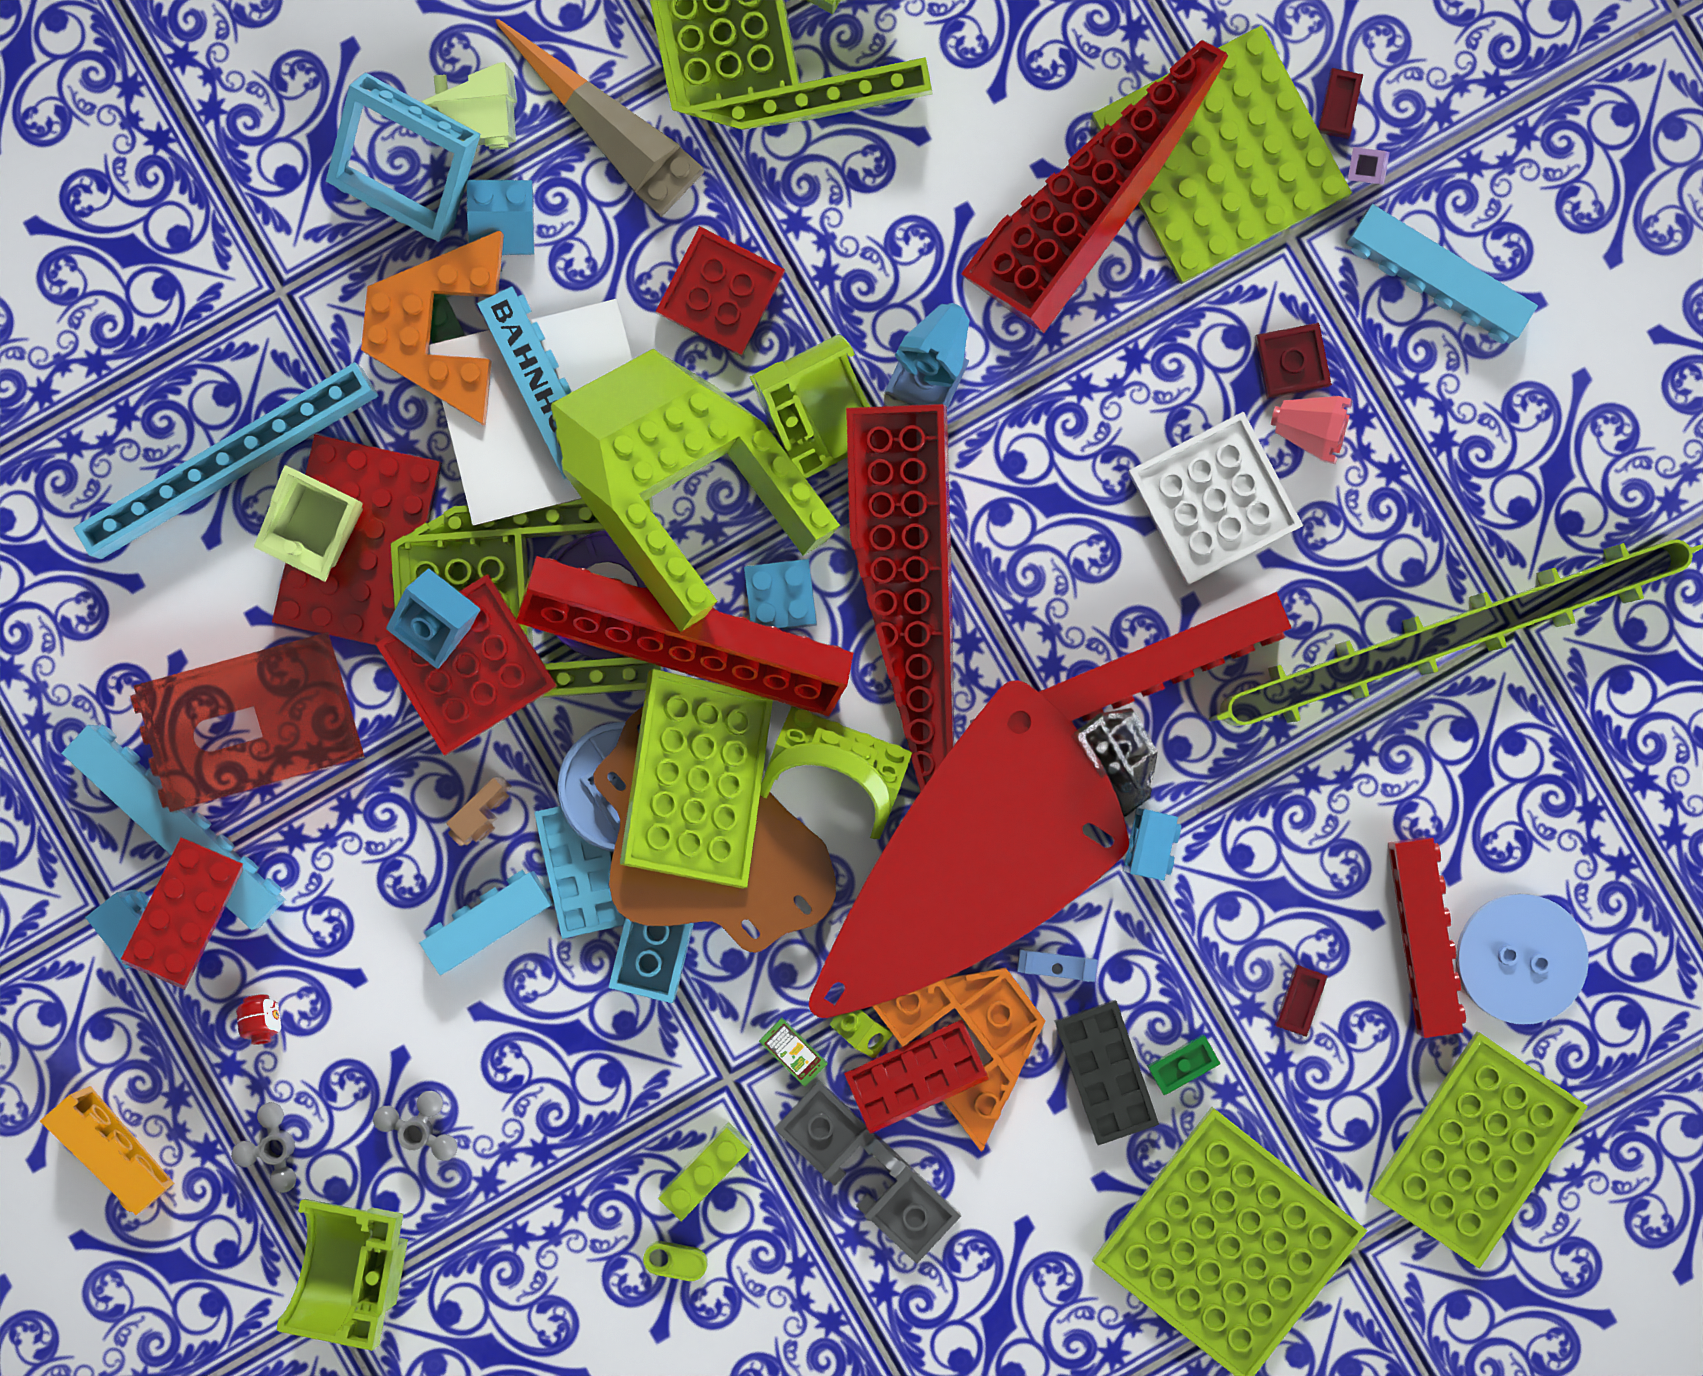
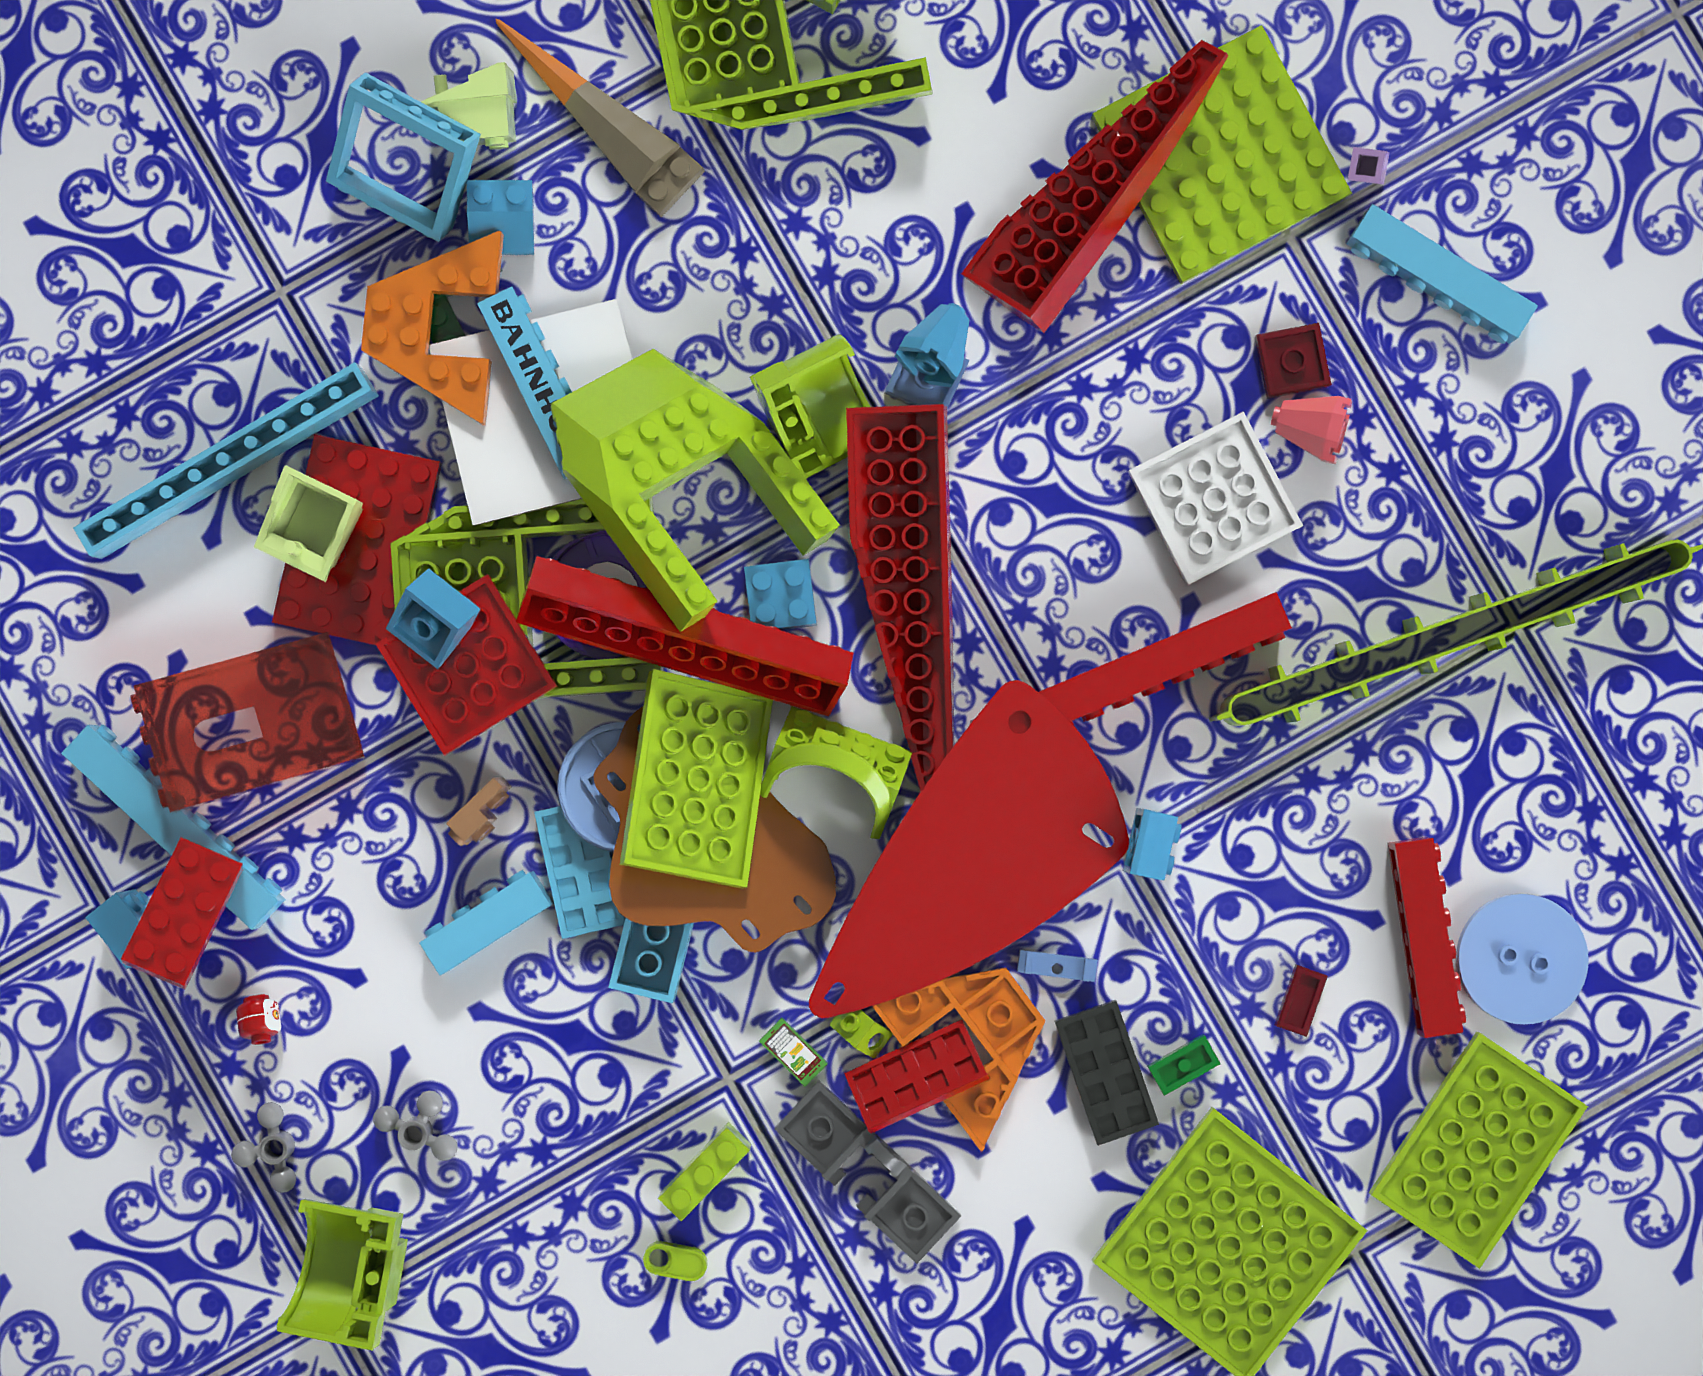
light orange wedge [40,1086,175,1215] -> none
red plate [655,226,786,357] -> none
clear smoke wedge [1071,708,1158,817] -> none
dark red tile [1318,68,1363,139] -> none

